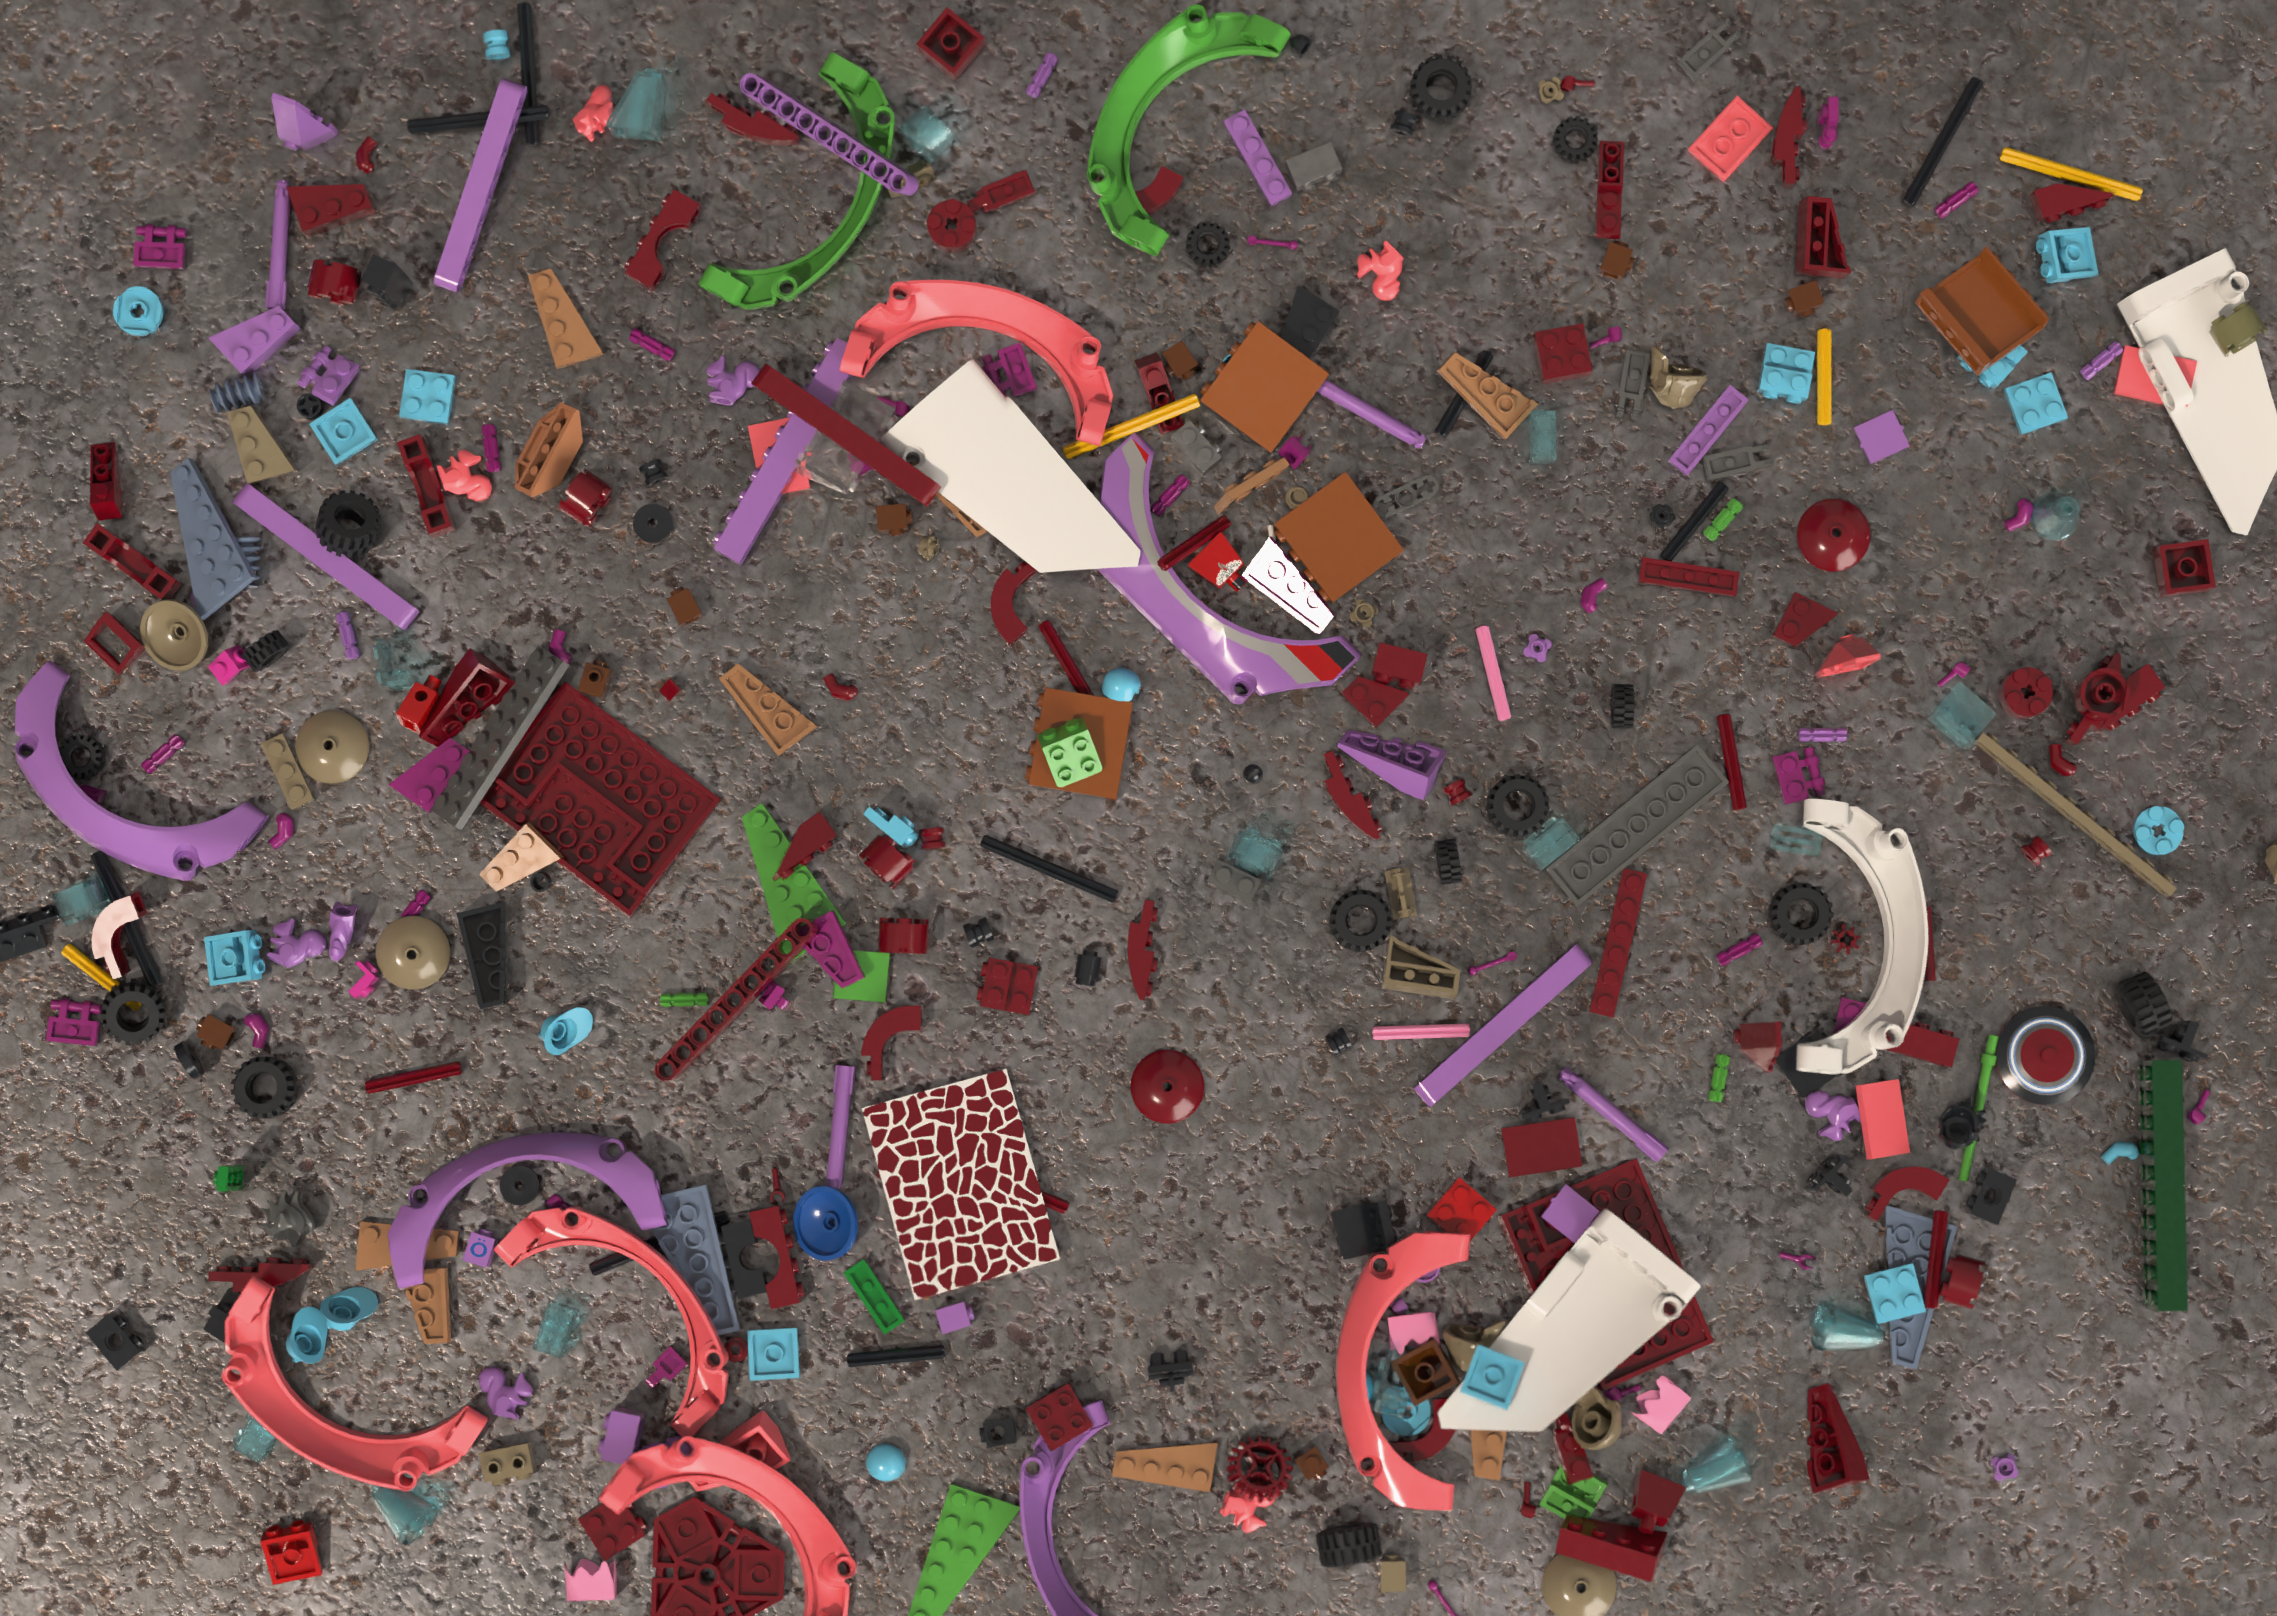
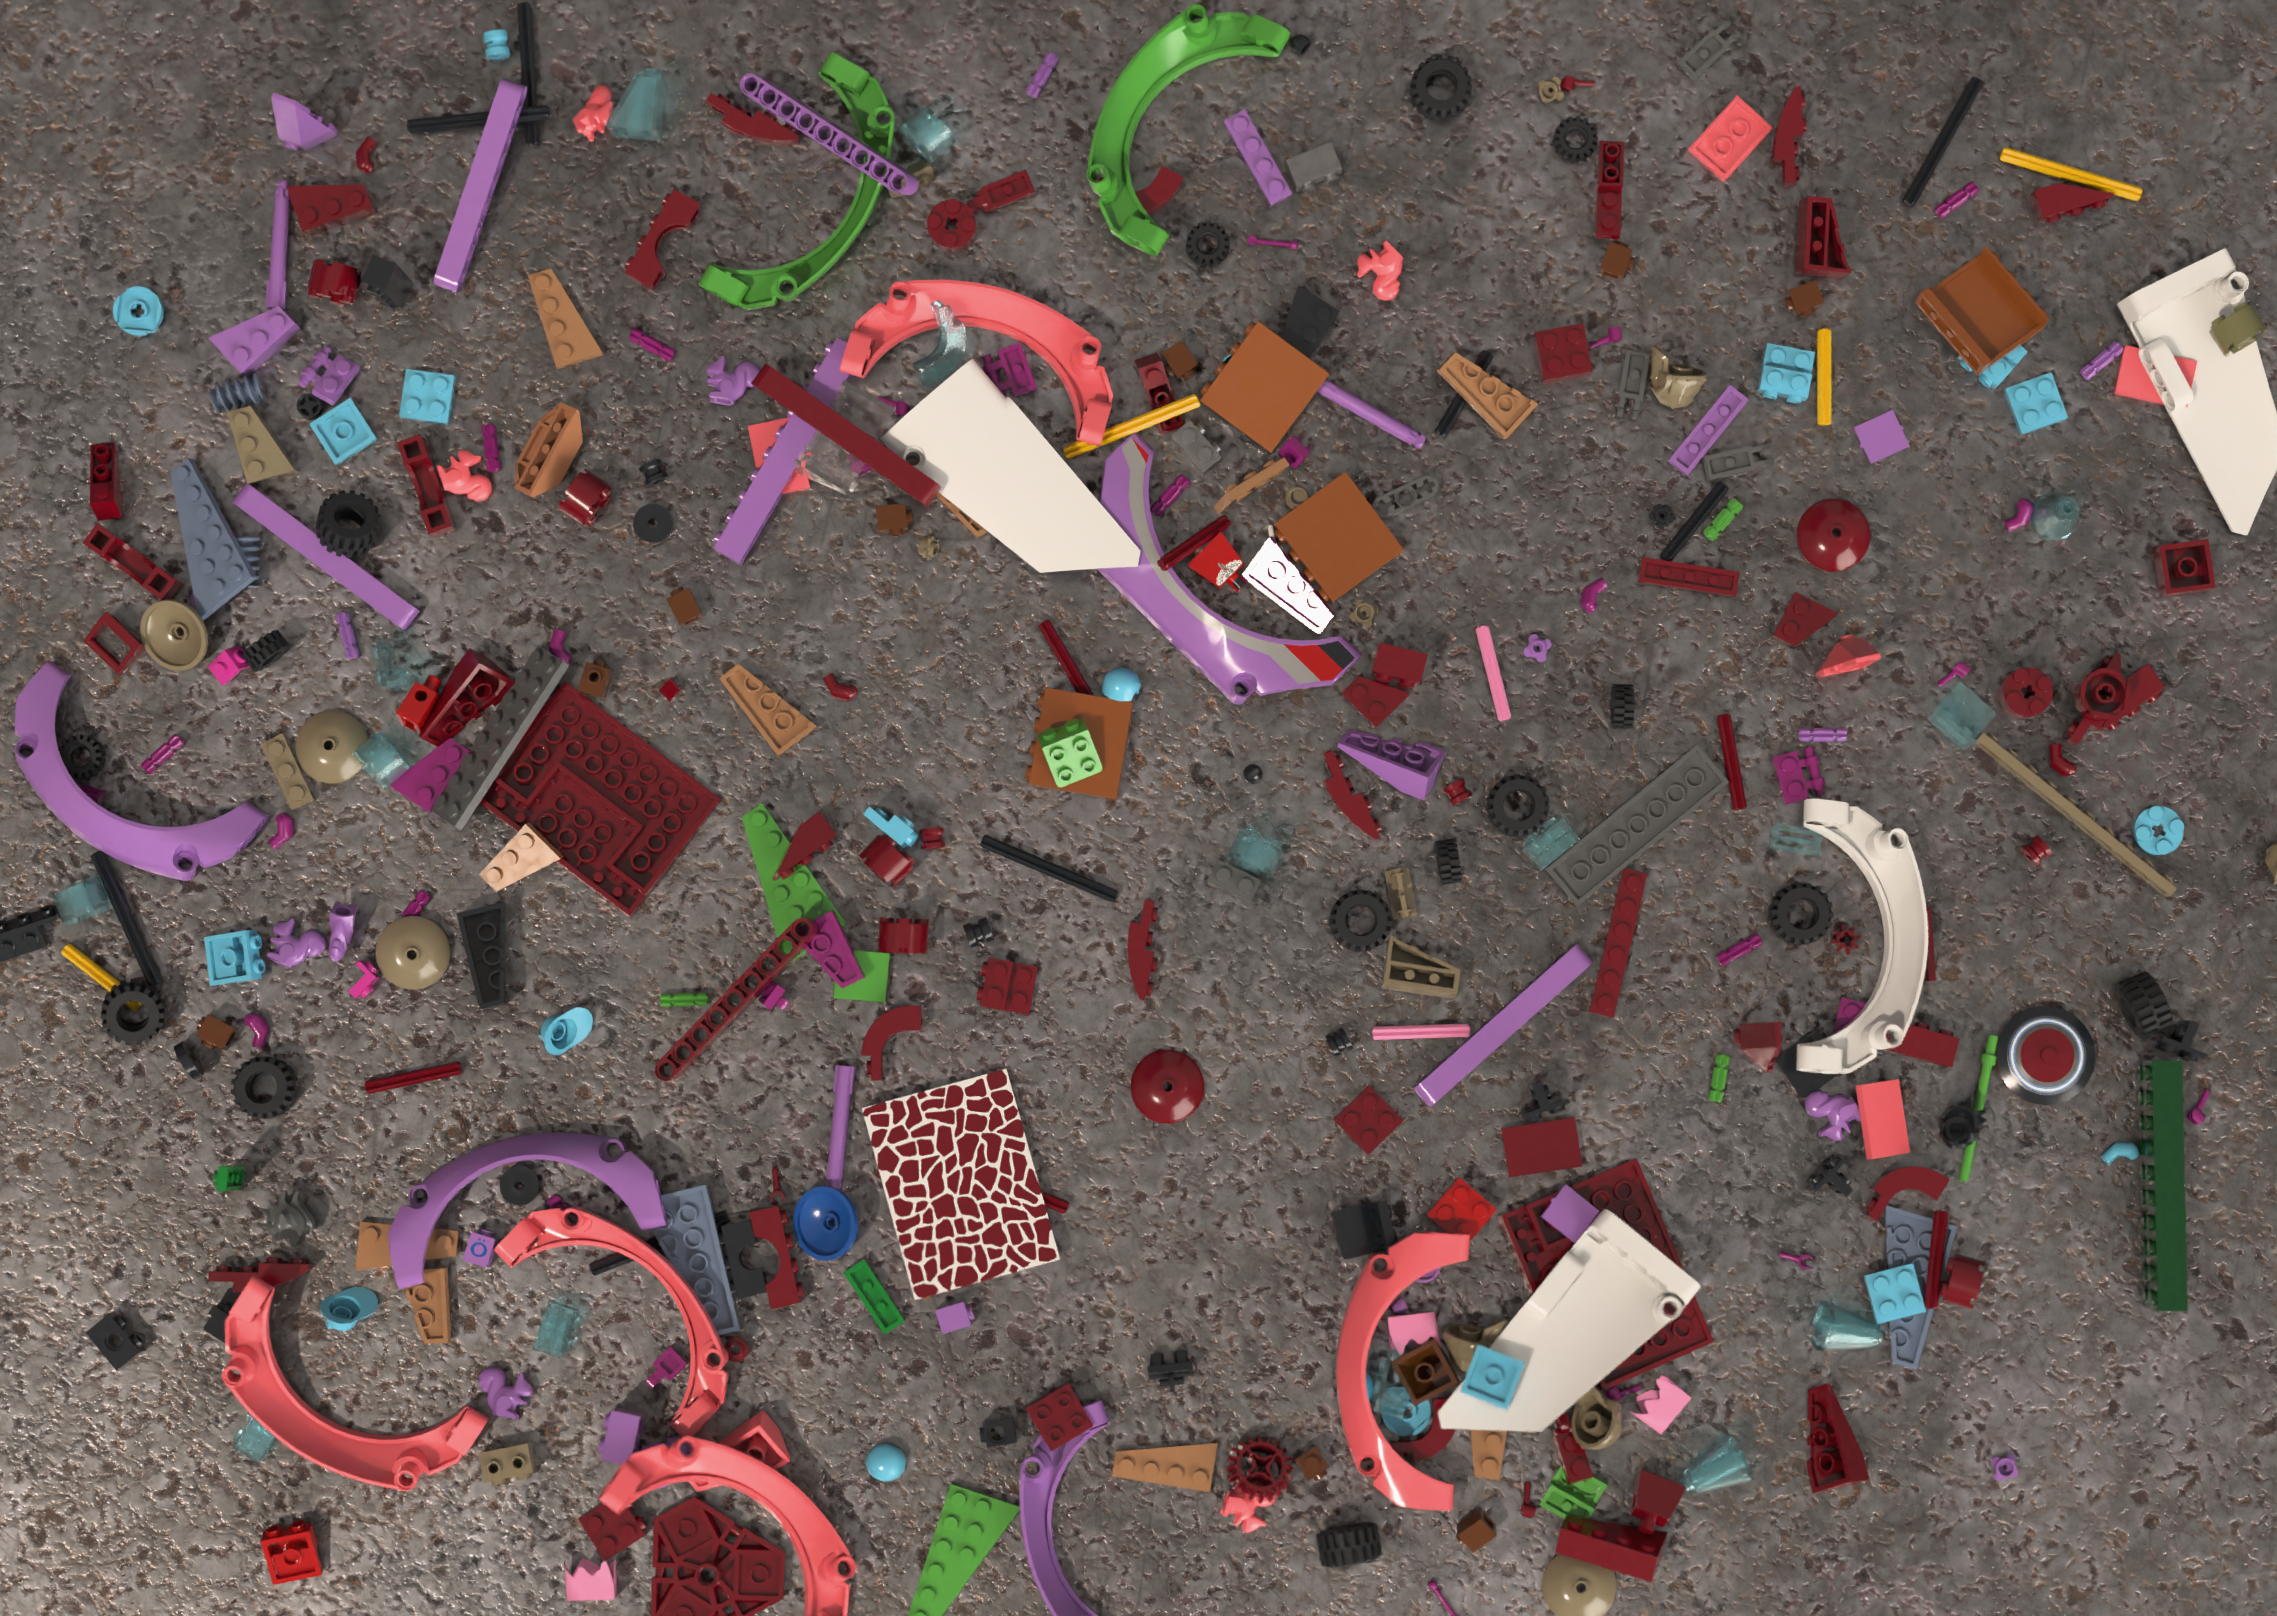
magenta plate [46,998,102,1046] -> none
arch [91,890,147,979] -> none
magenta plate [133,224,187,269] -> none
medium azure piece [286,1306,328,1364] -> none
clear light blue cone [370,1484,439,1546] -> none
black hinge [530,872,552,892] -> none
medium azure plate [747,1327,800,1381] -> none
black axle [847,1345,945,1367] -> none
dark red brick [916,7,986,81] -> none
dark red arch [991,561,1037,647] -> none
black brick [1074,950,1102,987] -> none
dark tan brick [1379,1554,1406,1592] -> none
black wheel [1389,110,1418,138] -> none
magenta hinge [1468,951,1517,976] -> none
clear light blue brick [1529,411,1556,464] -> none
medium lavender piece [1558,1067,1669,1163] -> none
magenta plate [1817,97,1839,149] -> none
black brick [1965,1167,2017,1225] -> none
medium azure plate [2036,227,2099,283] -> none
none -> clear light blue brick [352,731,411,790]
none -> clear light blue arch [912,300,966,391]
none -> dark red plate [1333,1085,1403,1155]
none -> reddish brown brick [1456,1507,1497,1553]

